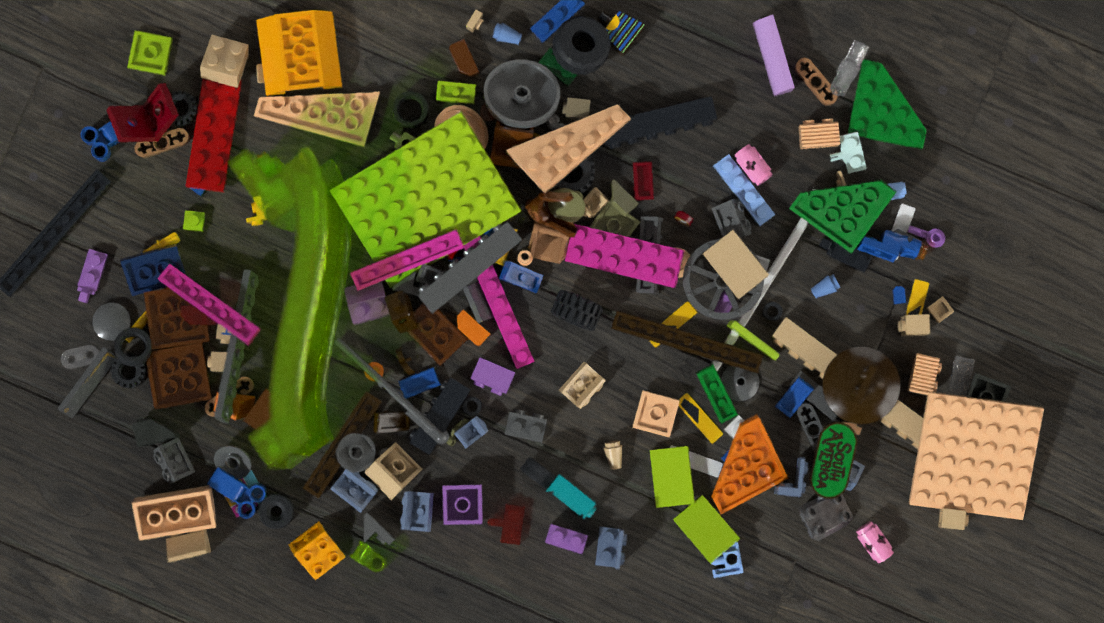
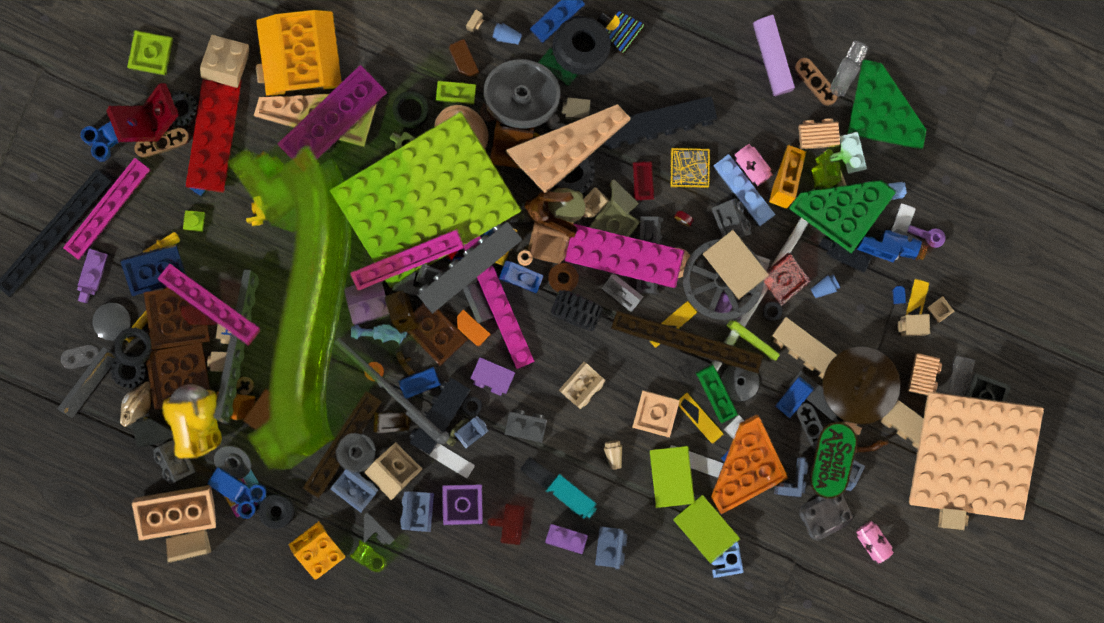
none -> dark pink plate [63,158,151,260]
none -> tan hat [120,381,152,427]
none -> yellow piece [163,384,222,458]
none -> magenta plate [277,65,387,172]
none -> piece [351,324,408,344]
none -> white sticker [421,443,474,478]
none -> reddish brown piece [549,263,579,292]
none -> light grey plate [602,273,643,312]
none -> tile [671,148,710,188]
none -> clear red tile [764,252,811,306]
none -> light orange slope [769,145,806,209]
none -> clear neon green brick [812,149,842,187]
none -> reddish brown piece [856,440,888,453]

